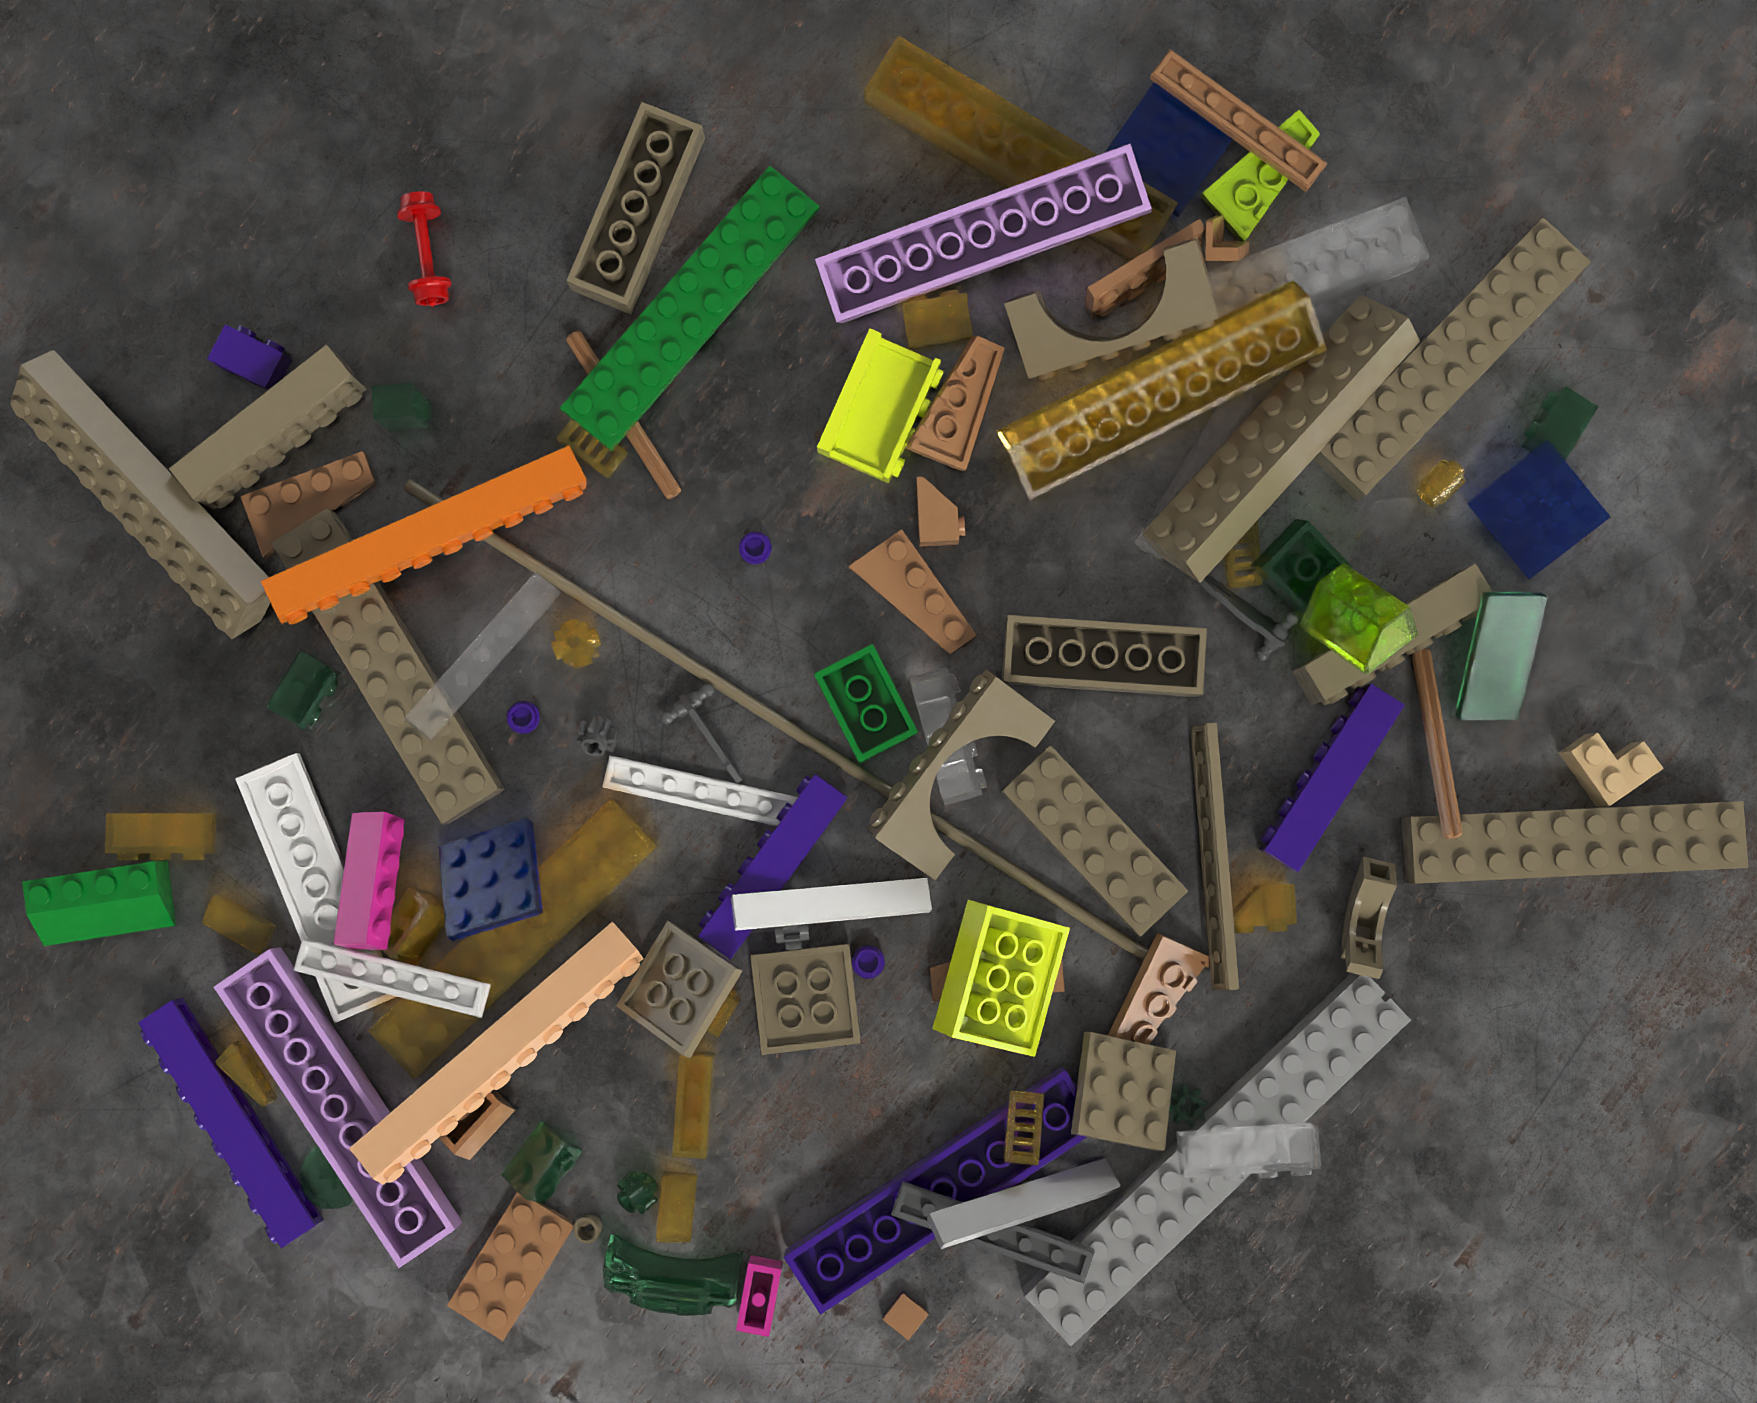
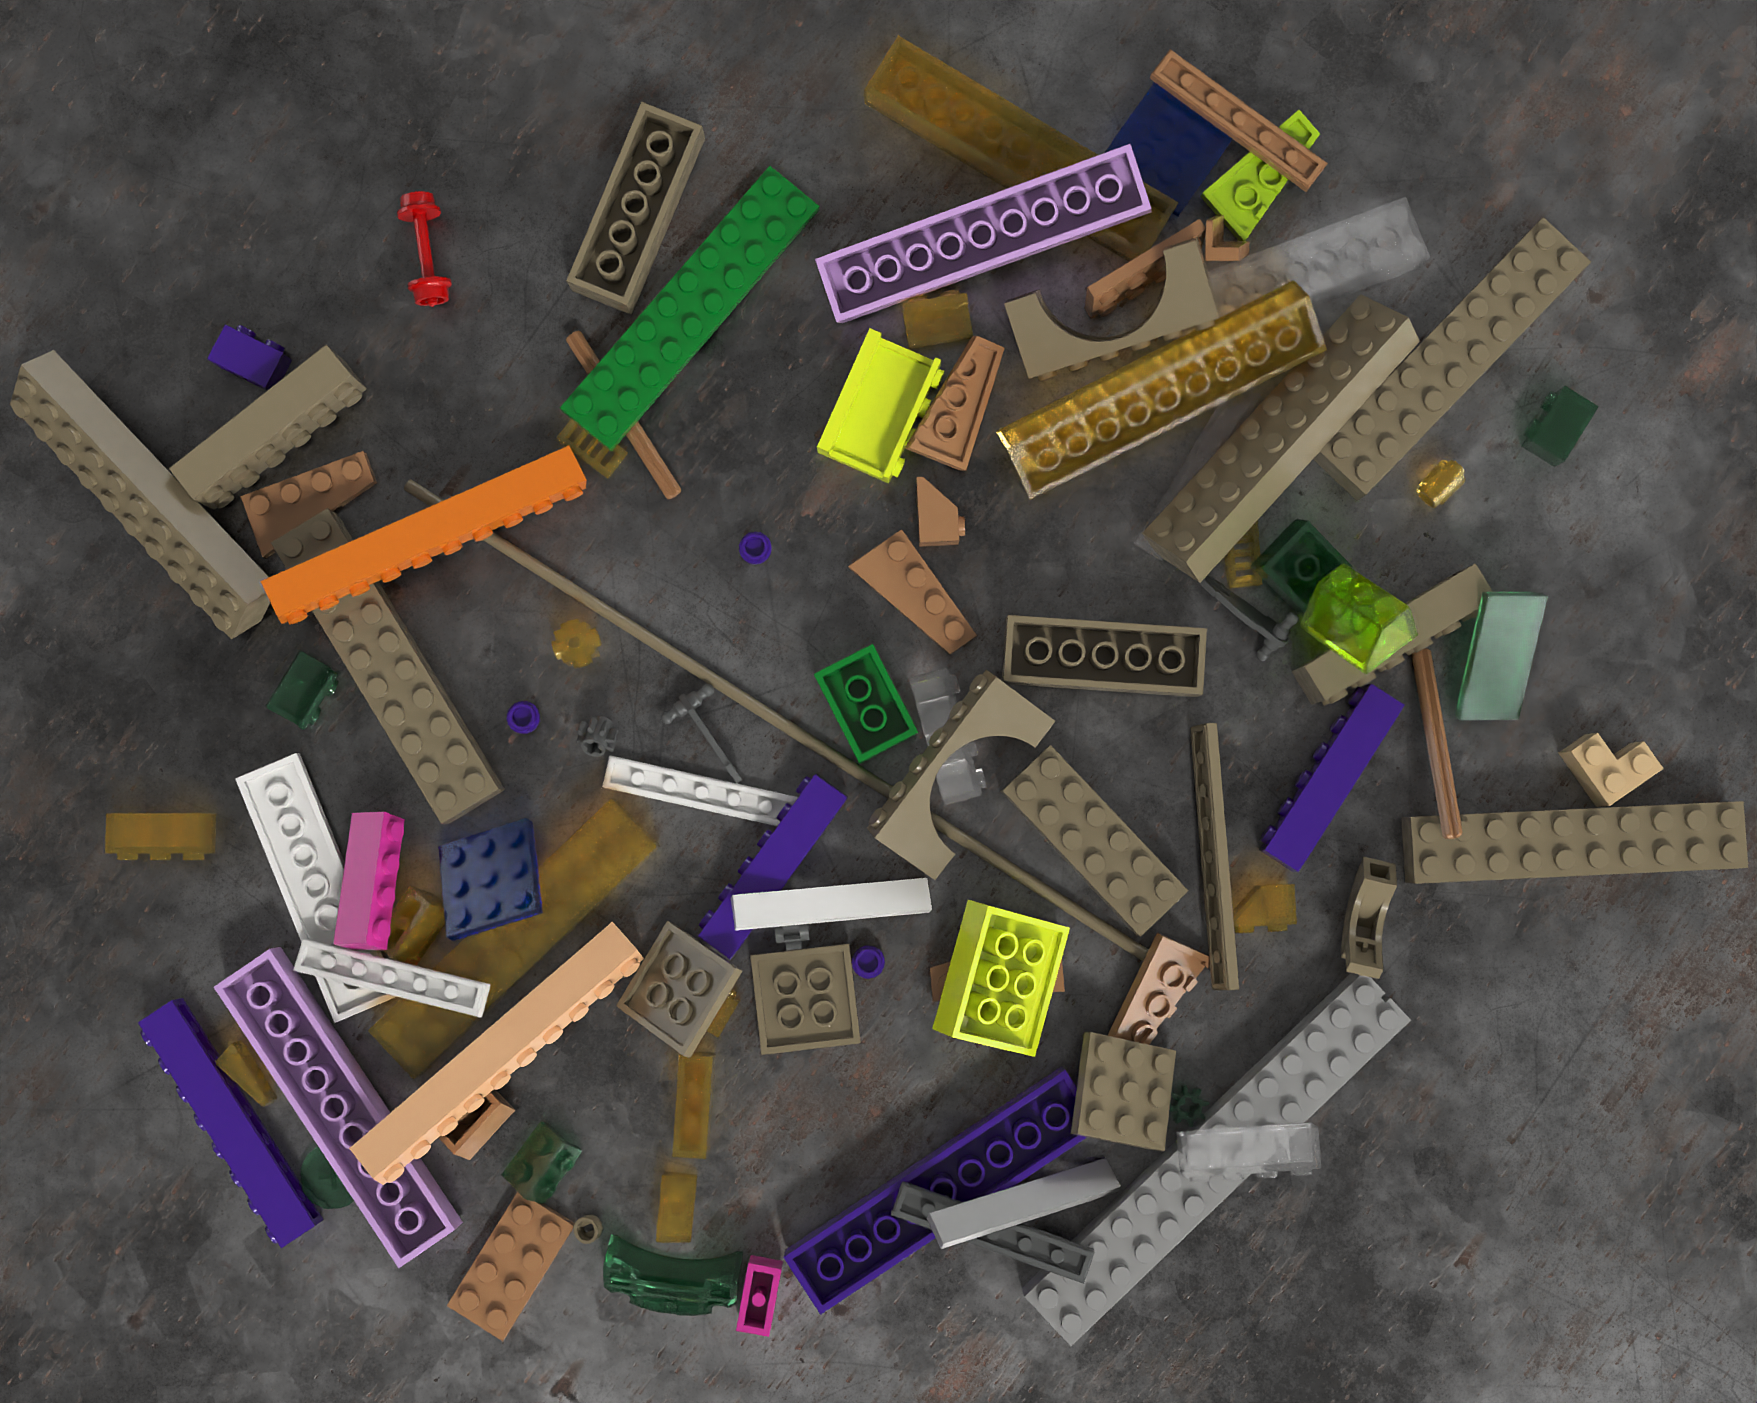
green slope [22,861,176,946] -> none
clear yellow slope [202,894,276,955] -> none
clear green brick [371,383,432,431] -> none
clear tile [405,572,561,741] -> none
clear green gear [617,1171,658,1214] -> none
medium nougat tile [882,1291,929,1341] -> none
clear yellow slope [1003,1090,1044,1165] -> none
clear blue plate [1466,440,1610,580] -> none

